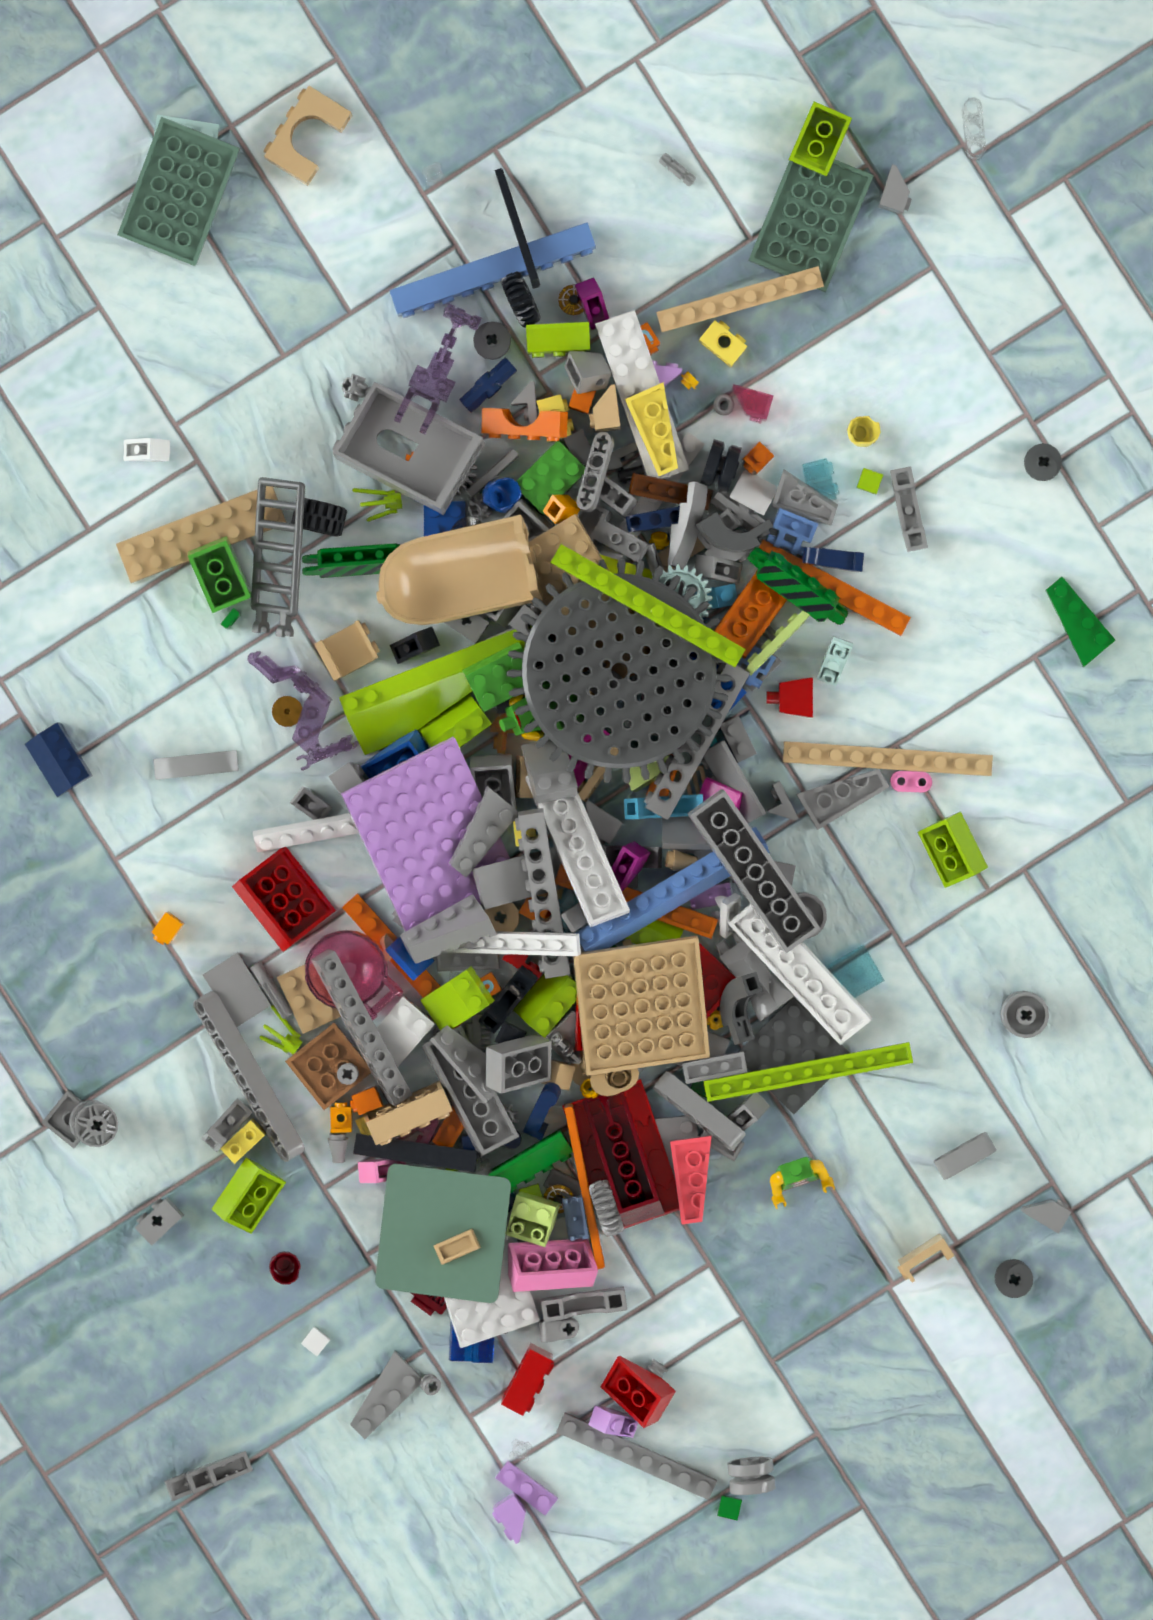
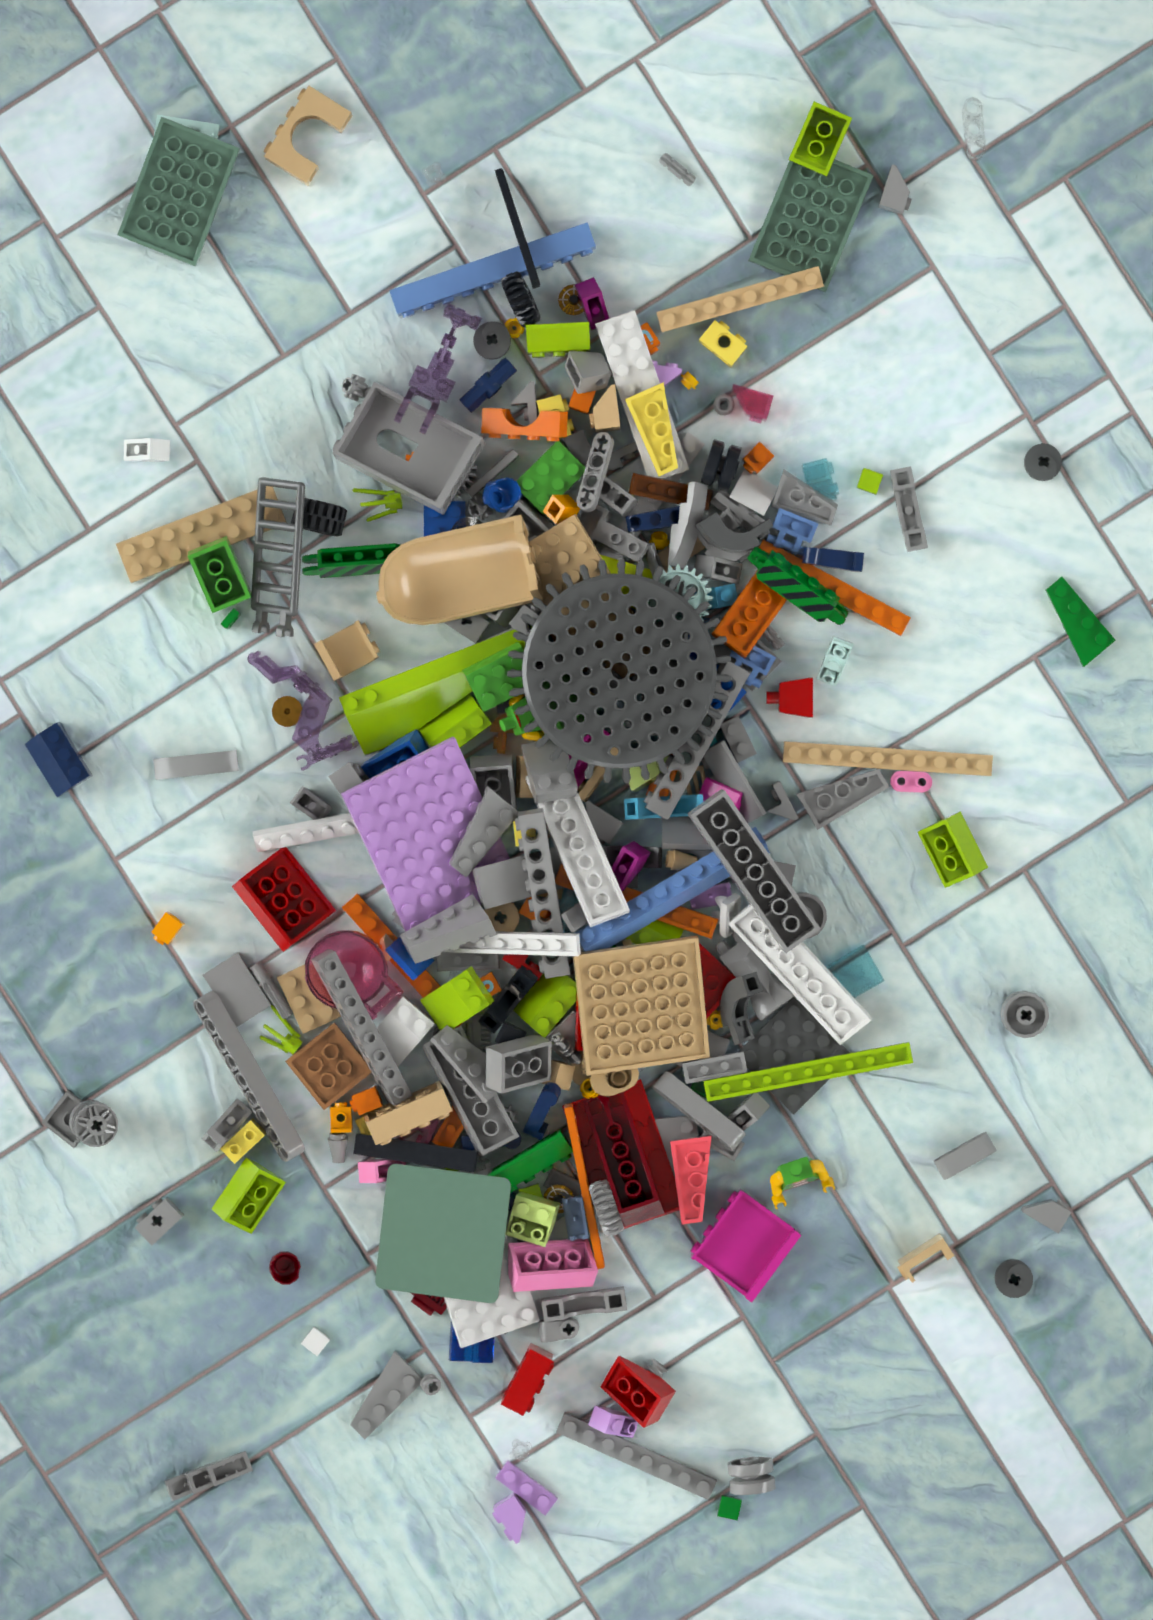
light grey wheel [337,1063,359,1085] -> none
black slope [389,627,440,664] -> none
tan tile [434,1228,481,1265] -> none
lime plate [550,544,746,668] -> none
black pin [617,465,645,484] -> none
yellowish green plate [745,611,810,675] -> none
light yellow hair [847,416,881,447] -> none
none -> yellow plate [505,318,525,338]
none -> dark pink panel [690,1189,801,1302]

